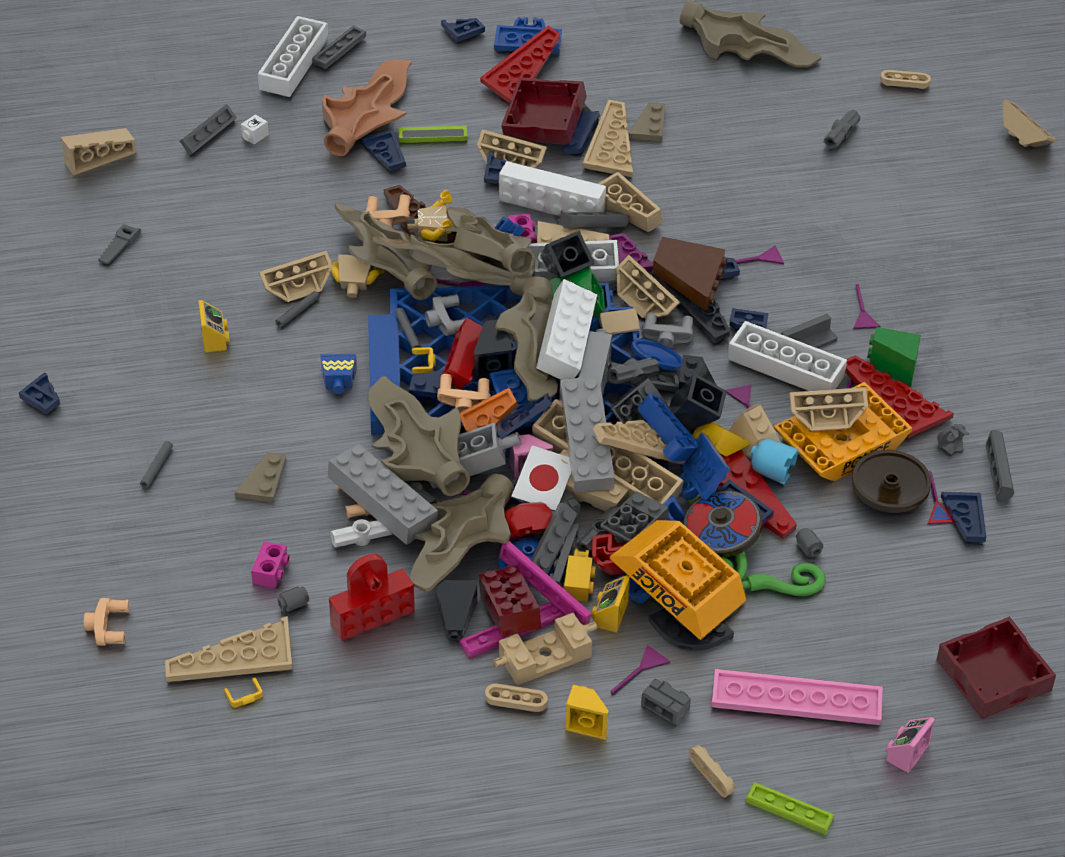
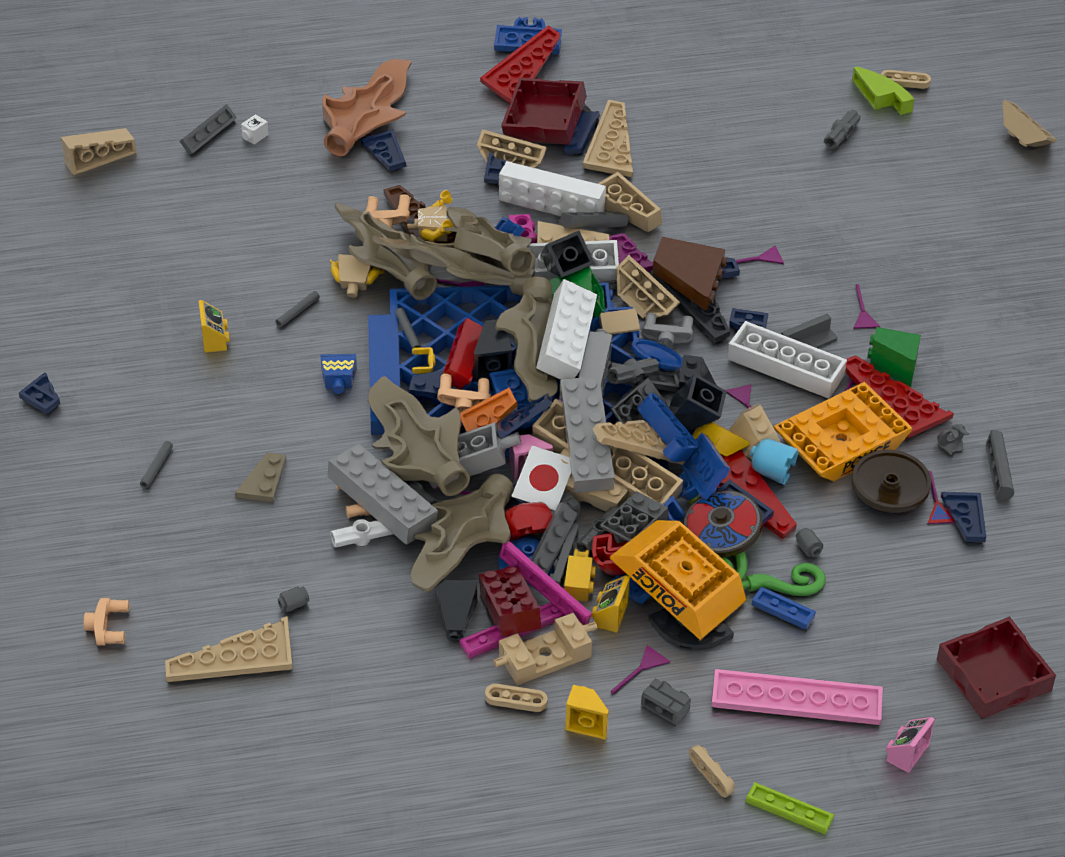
dark grey piece [98,224,141,264] -> none
yellow piece [224,677,263,708] -> none
dark pink brick [251,541,290,589] -> none
white brick [258,16,328,97] -> none
tan wedge [259,250,333,303] -> none
dark grey plate [312,25,366,69] -> none
red brick [329,554,415,641] -> none
tile [399,126,468,143] -> none
light grey connector [425,294,465,336] -> none
dark blue wing [441,18,485,42] -> none
dark tan wing [628,102,665,141] -> none
dark tan piece [680,0,822,68] -> none
tan wedge [789,387,868,431] -> none
none -> blue plate [751,587,816,630]
none -> lime slope [852,66,914,115]

